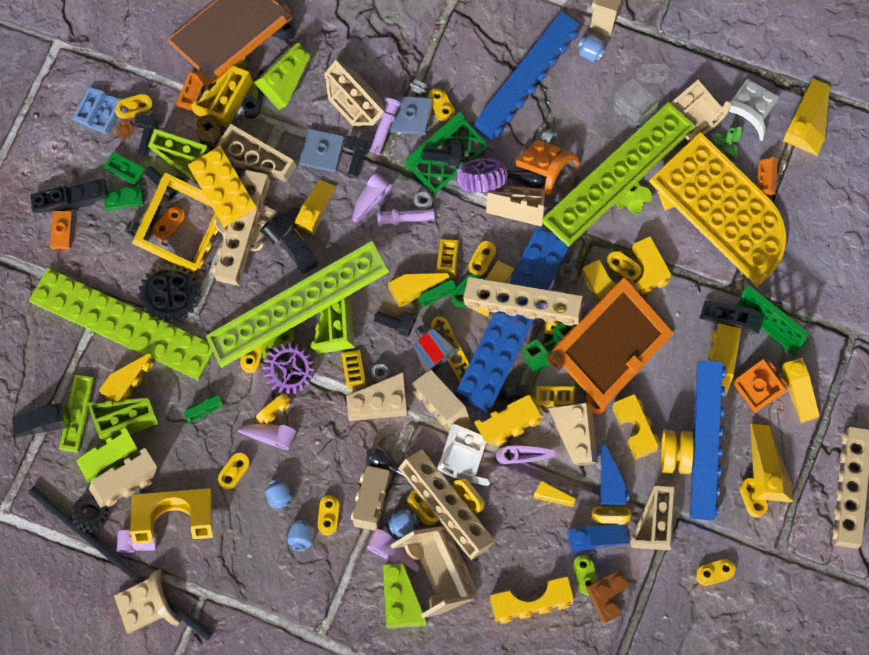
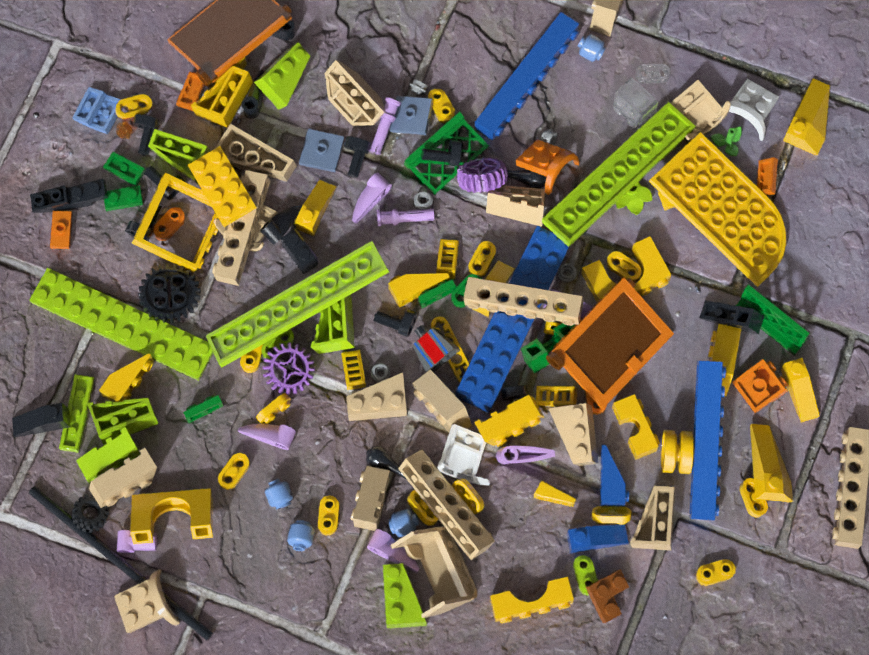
dark brown piece [196,115,223,150] -> none

